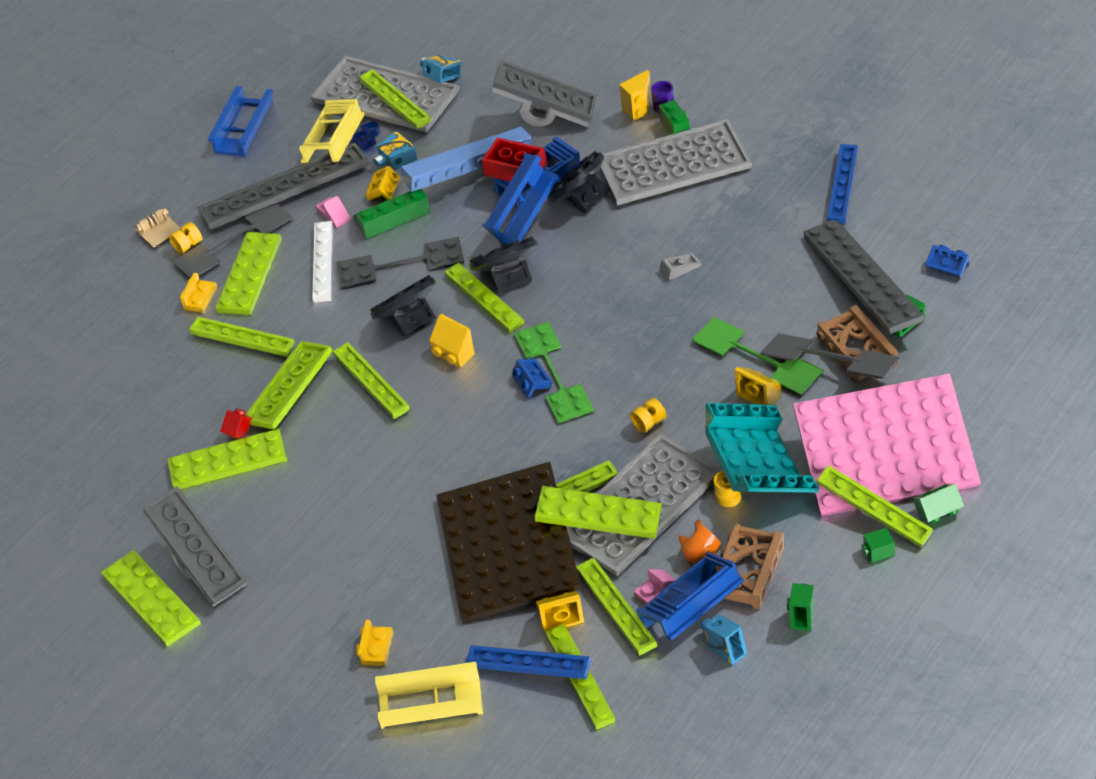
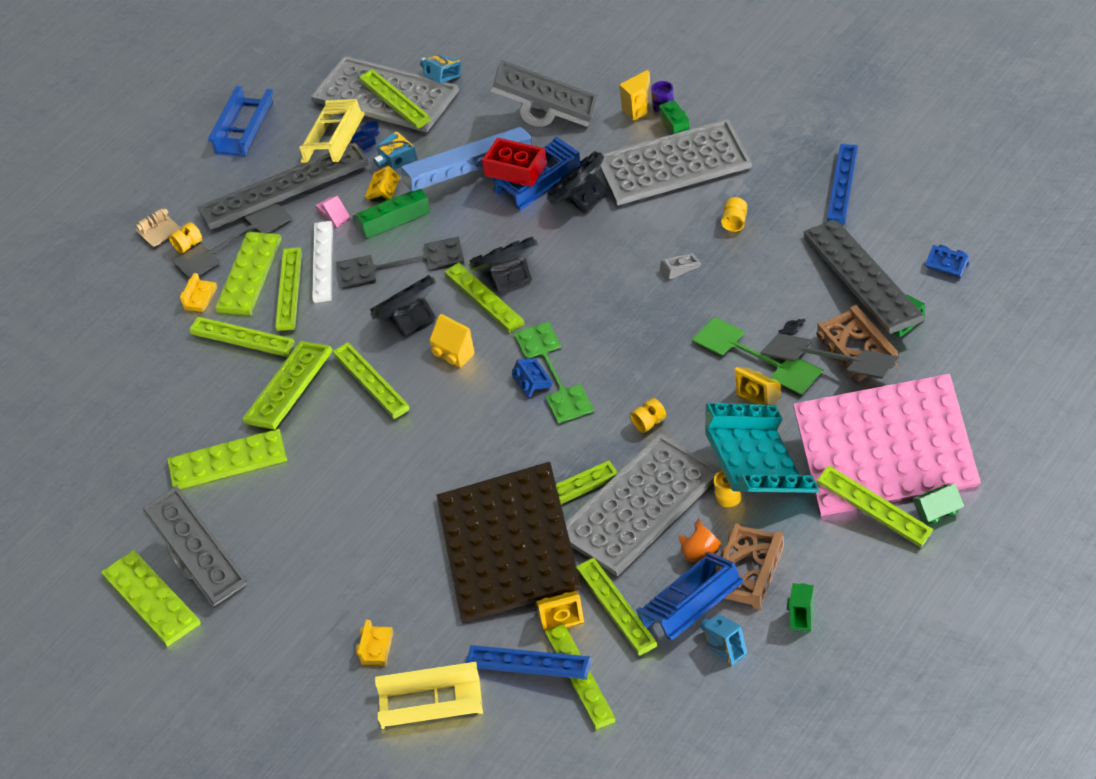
red brick [220,408,252,438] -> none
blue piece [482,153,559,245] -> none
lime plate [535,486,662,539] -> none
bright pink slope [634,569,676,604] -> none
green brick [861,528,895,563] -> none
none -> lime plate [276,247,302,331]
none -> yellow wheel [721,197,747,232]
none -> black piece [778,318,806,335]

